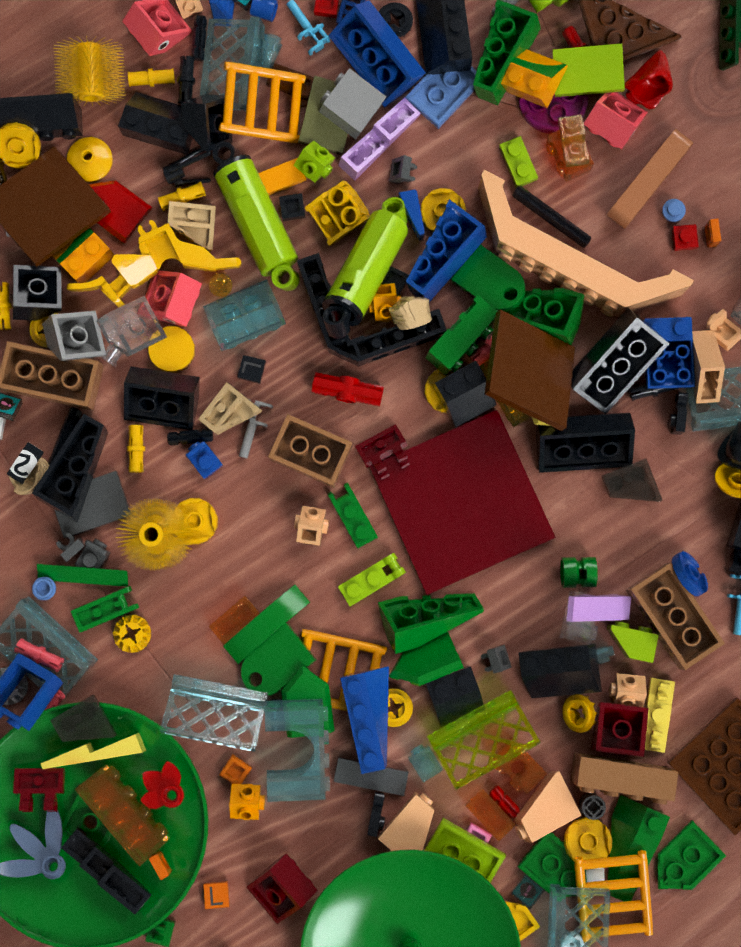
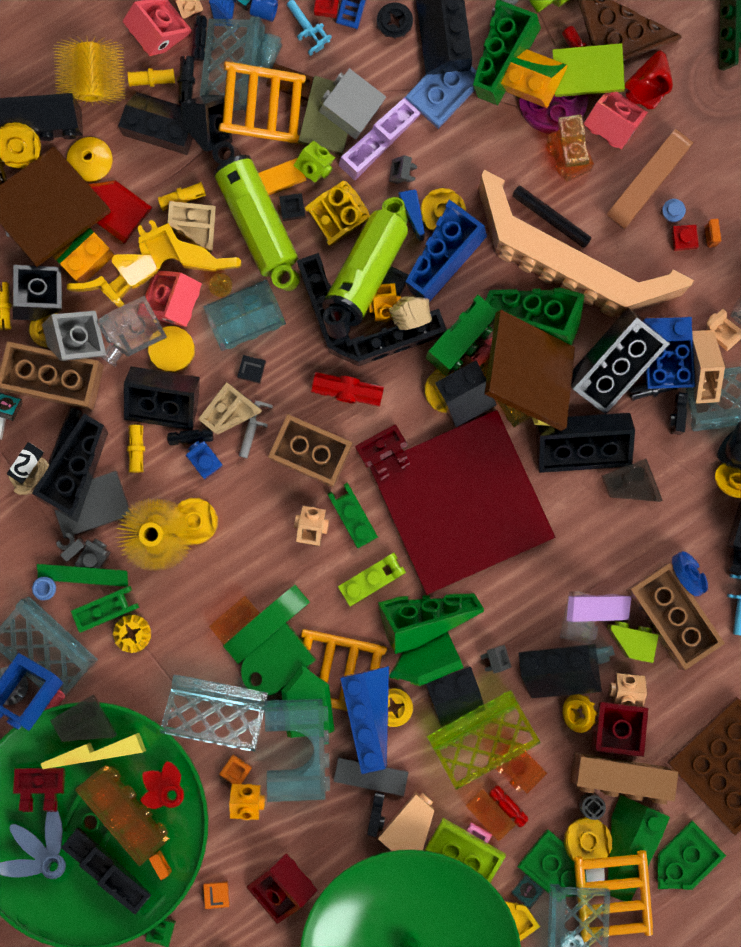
coral pin [14,638,64,672] -> none
black plant [163,147,211,187] -> none
blue slope [328,0,426,108] -> none
clear light blue bracket [408,744,443,783] -> none
green tile [451,244,526,312] -> none
lime plate [499,136,538,188] -> none
light nougat slope [514,771,581,843] -> none
green wheel [560,557,598,588] -> none
light yellow plate [645,677,675,753] -> none

